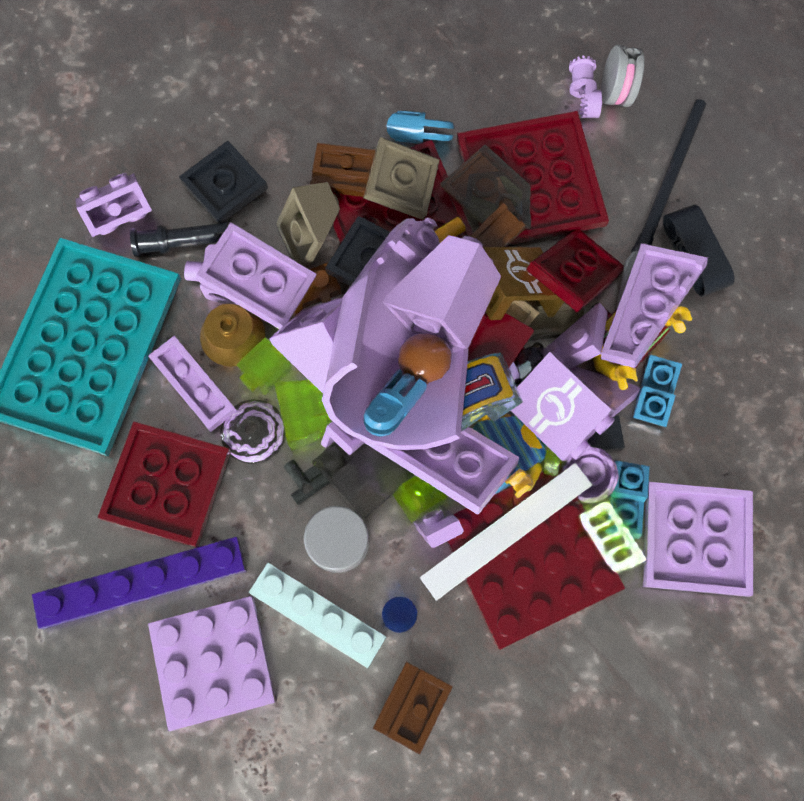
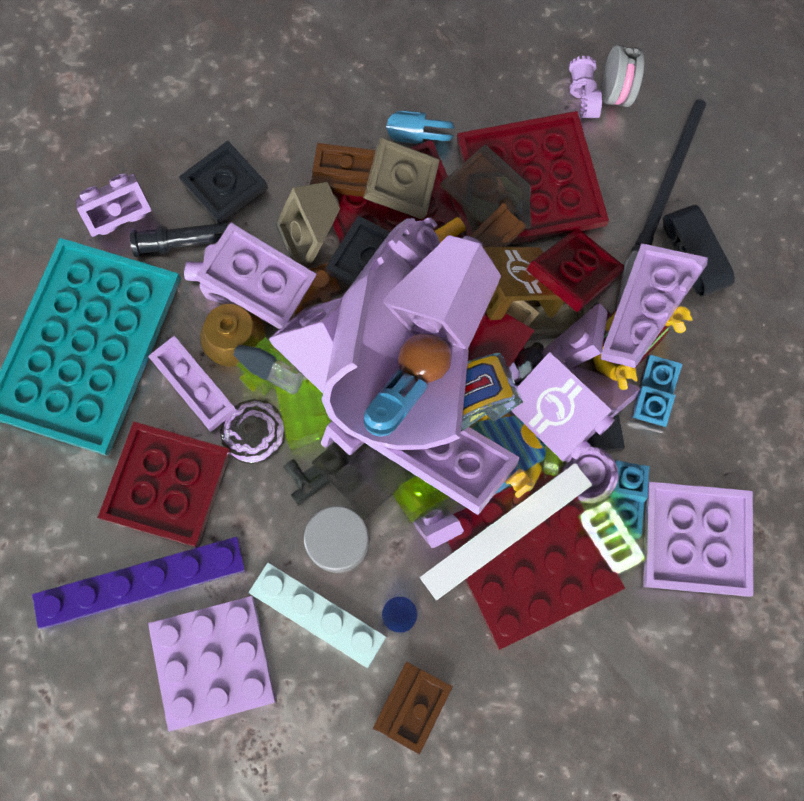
none -> piece [233,345,304,394]

